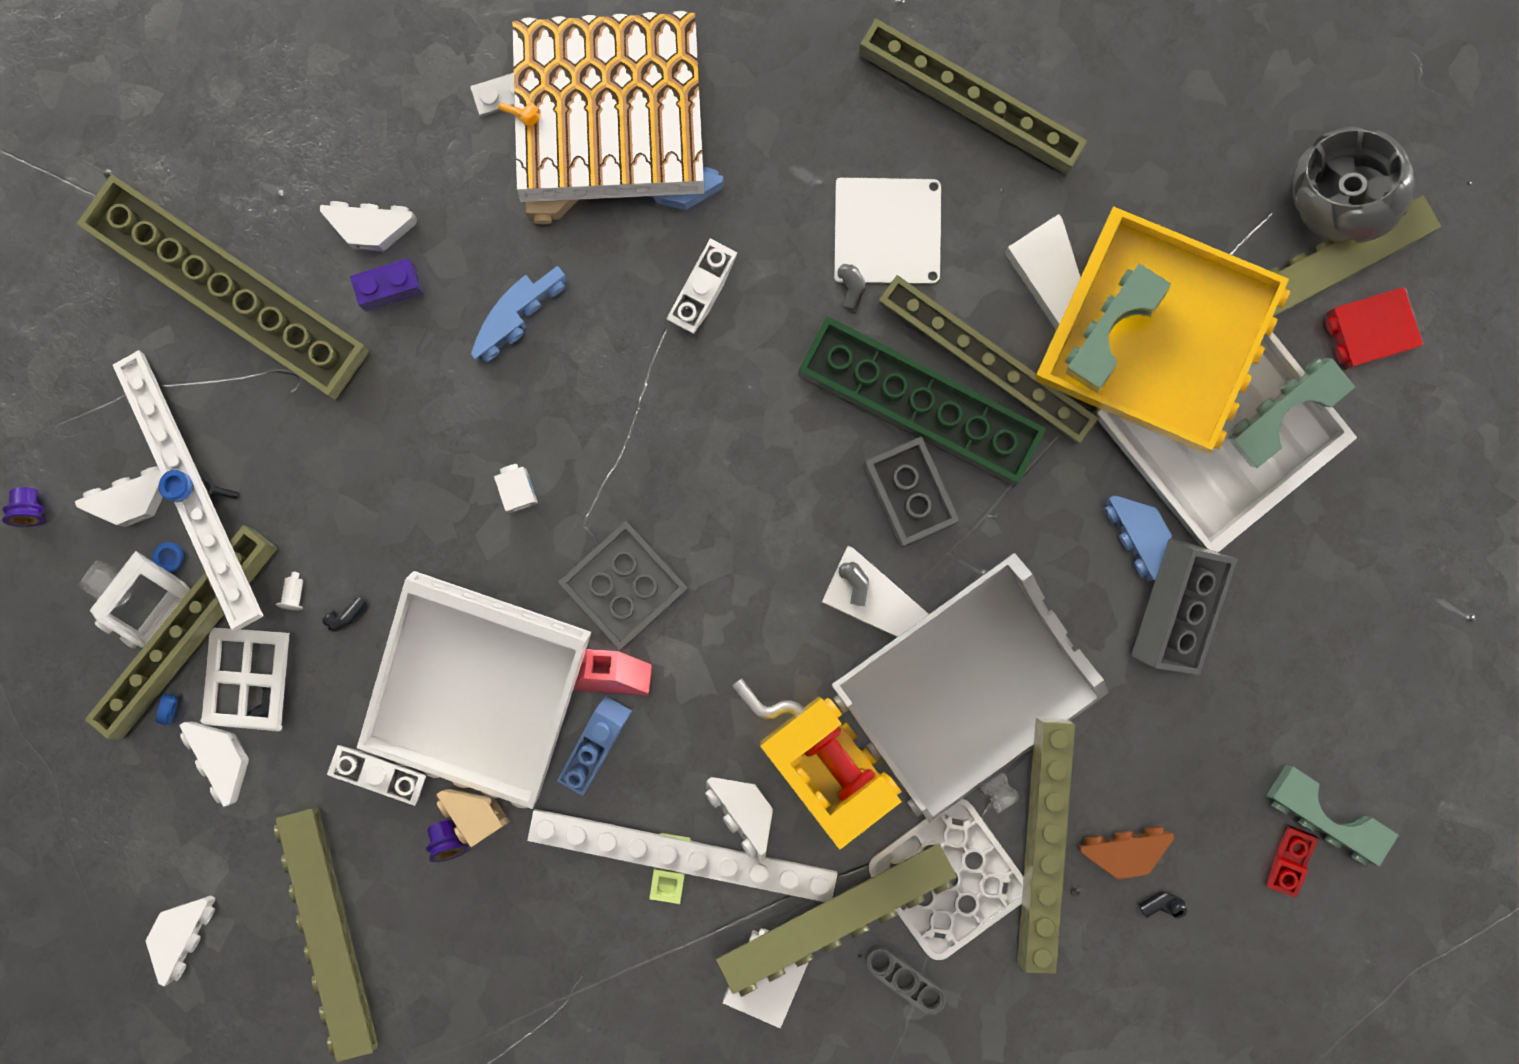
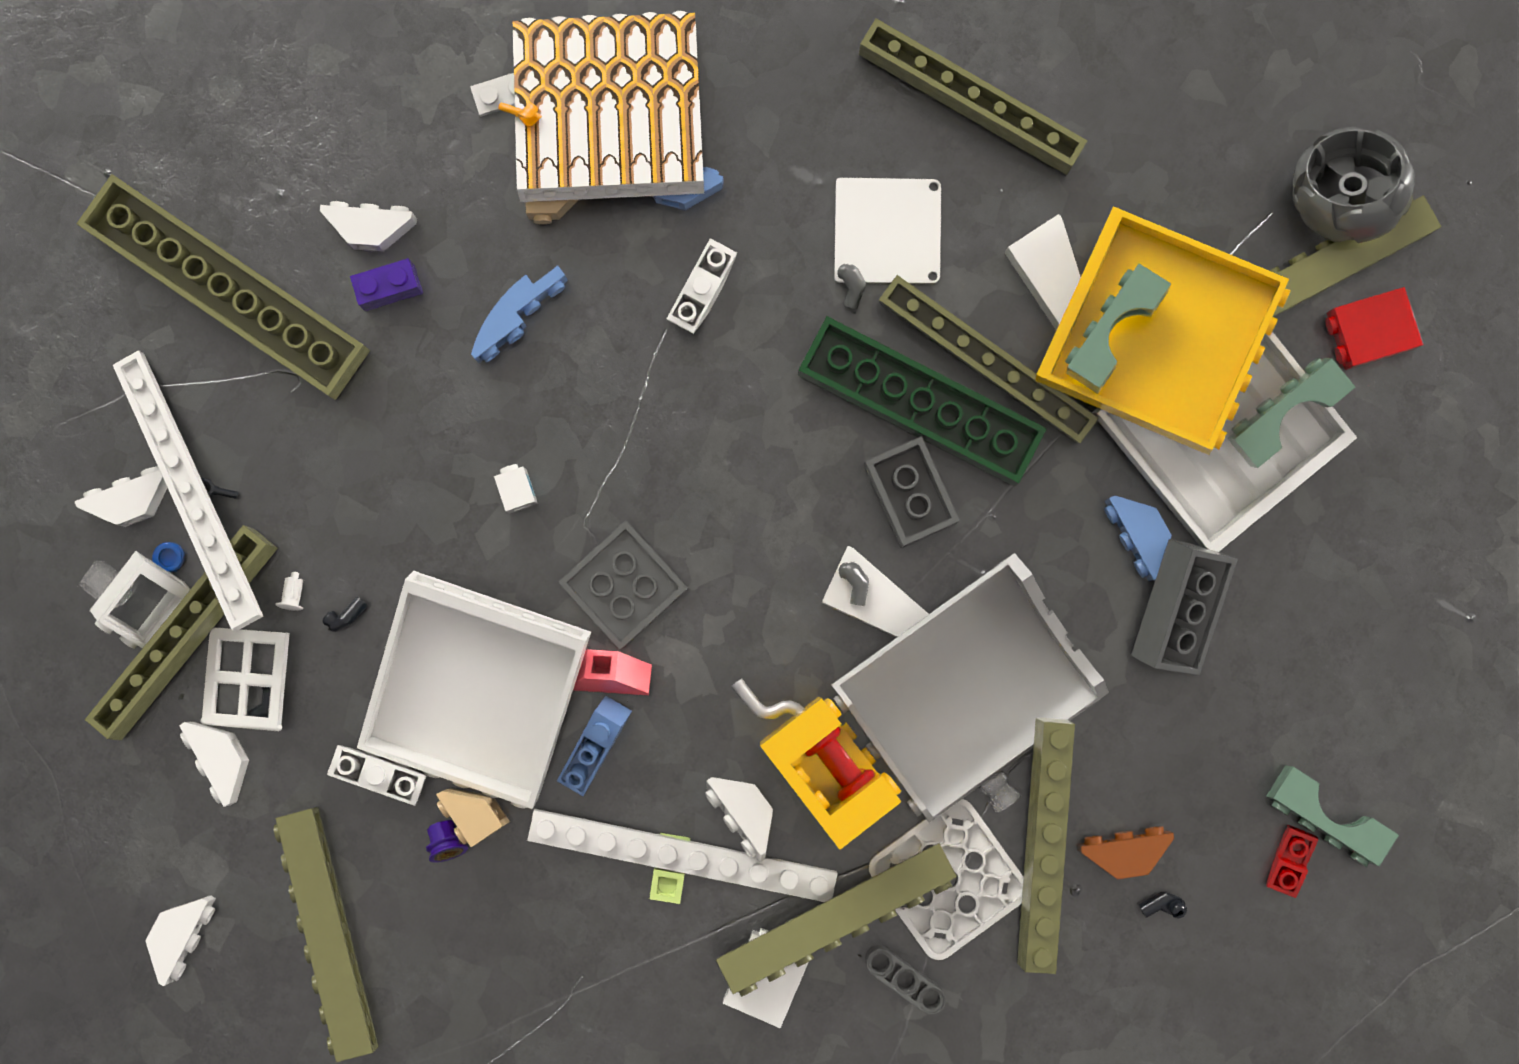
dark purple piece [2,487,45,527] -> none
blue tile [156,693,177,726] -> none
blue tile [158,470,192,502] -> none

